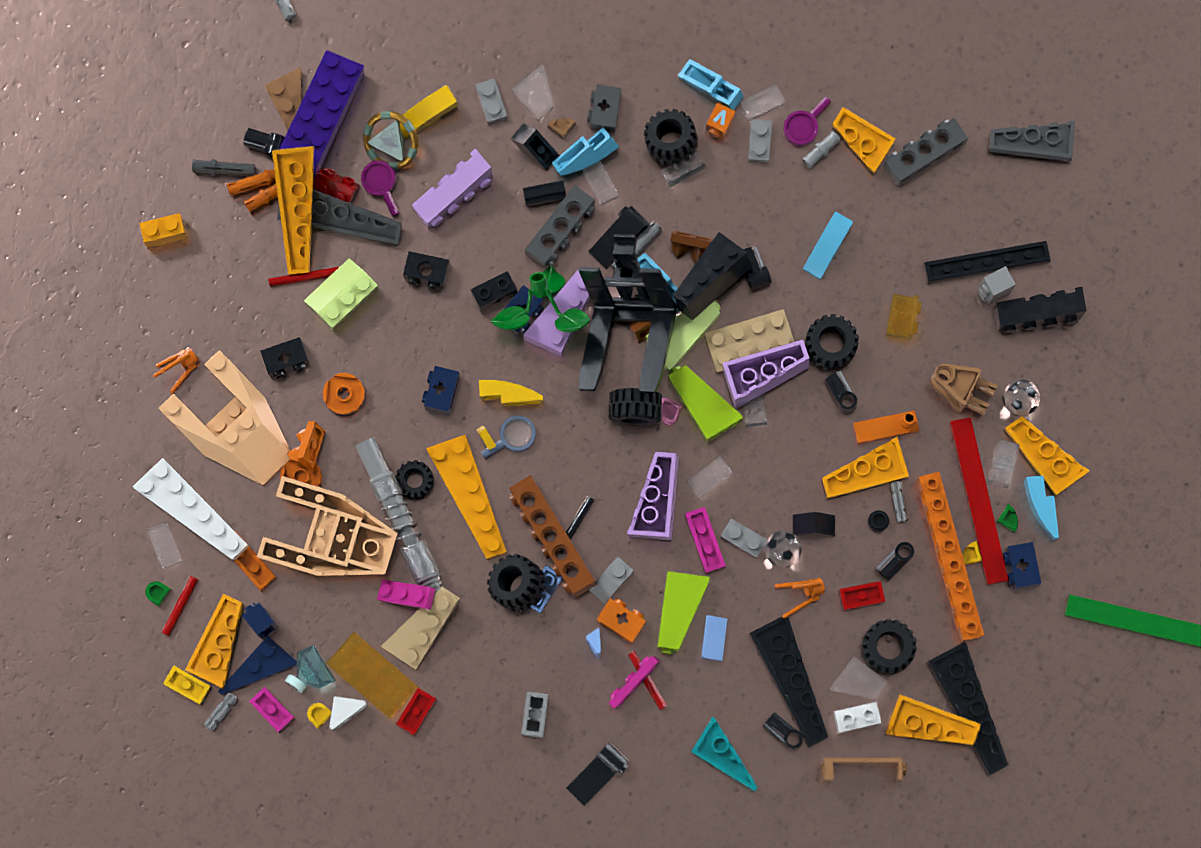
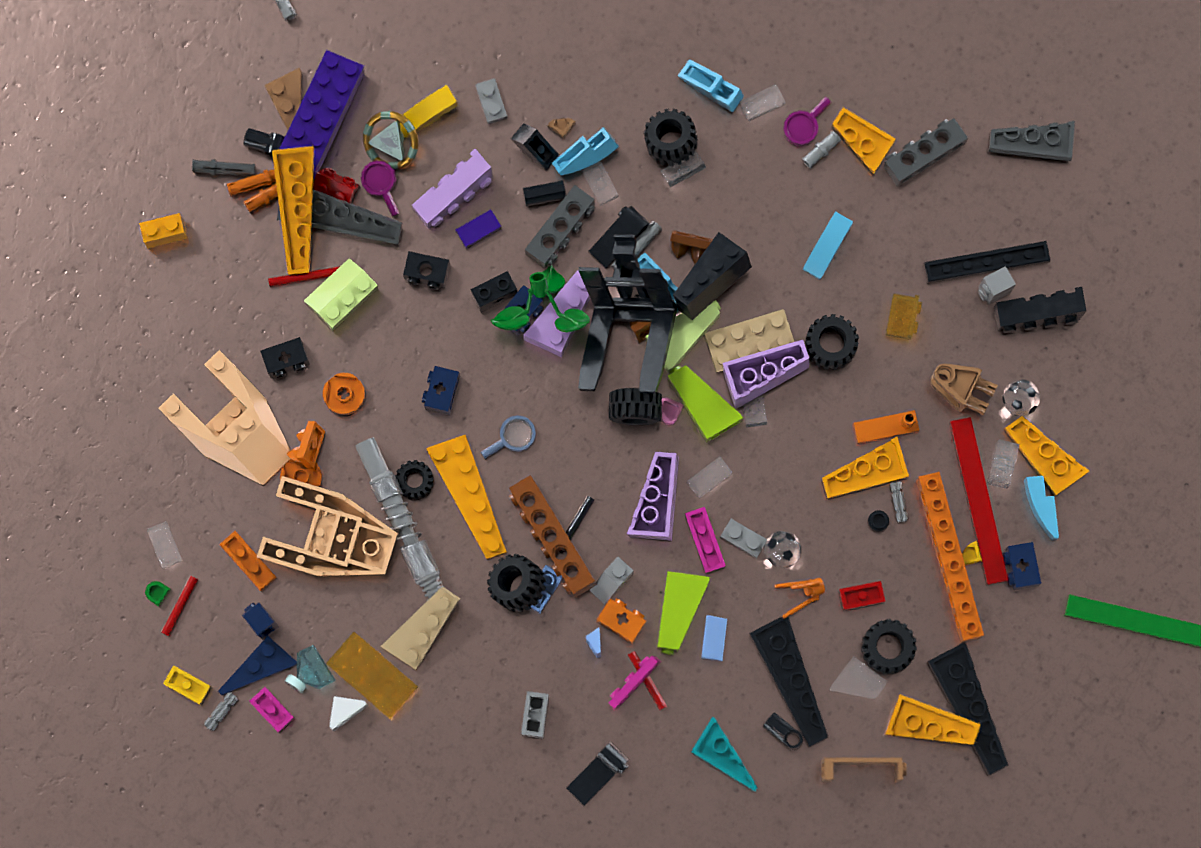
white wing [132,458,249,561] -> none
orange plant [153,347,198,394] -> none
light orange wing [185,594,244,689] -> none
yellow tile [307,703,332,729] -> none
dark pink plate [377,579,436,610] -> none
red plate [396,688,436,736] -> none
yellow tile [477,426,496,450] -> none
yellow slope [479,380,544,407] -> none
clear wing [512,64,554,121] -> none
dark grey brick [587,84,621,133] -> none
orange brick [706,103,736,138] -> none
black piece [744,246,772,290] -> none
light grey plate [748,119,772,163] -> none
black slope [793,512,835,537] -> none
black piece [825,371,857,414] -> none
white brick [833,702,881,734] -> none
black piece [875,542,914,581] -> none
green tile [997,504,1018,533] -> none
none -> dark purple tile [455,209,502,248]

